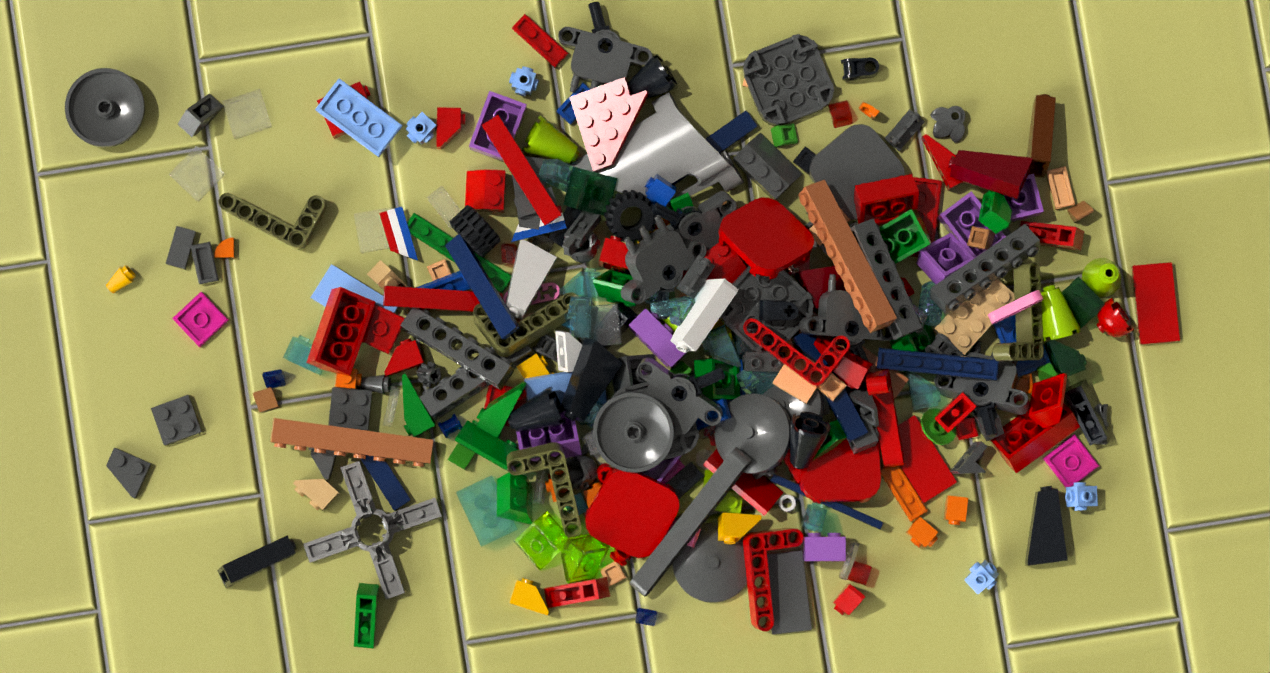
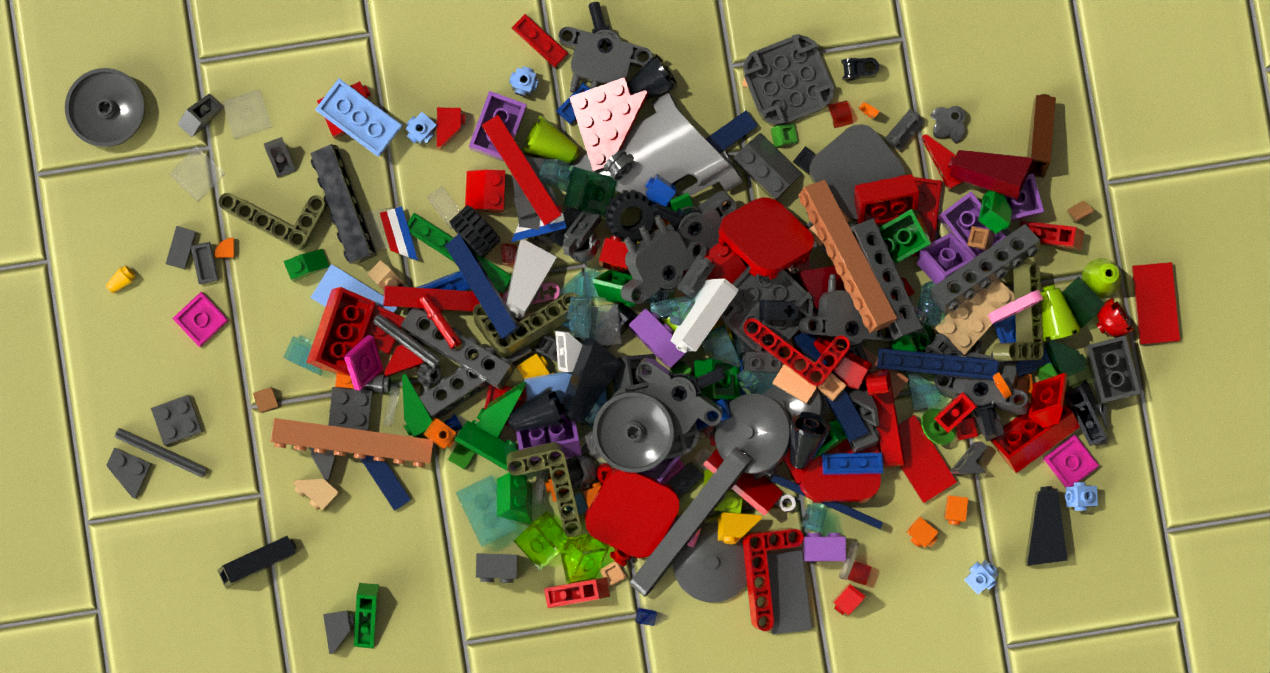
clear blue slope [262,369,286,388] -> none
light grey piece [303,461,442,599] -> none
light nougat tile [427,259,451,281] -> none
yellow slope [510,578,549,615] -> none
orange tile [880,466,927,522] -> none
light nougat tile [1046,166,1075,210] -> none
none -> dark grey axle [115,428,207,477]
none -> dark grey slope [264,137,296,178]
none -> green slope [283,249,330,282]
none -> black brick [310,144,378,264]
none -> dark grey slope [323,610,354,654]
none -> dark pink tile [344,335,383,391]
none -> dark grey axle [373,314,440,368]
none -> red pin [418,294,462,349]
none -> orange brick [423,418,457,449]
none -> dark grey brick [476,553,519,583]
none -> dark grey wheel [604,150,635,181]
none -> blue tile [822,453,883,475]
none -> orange tile [993,372,1012,399]
none -> dark grey brick [1084,336,1141,404]

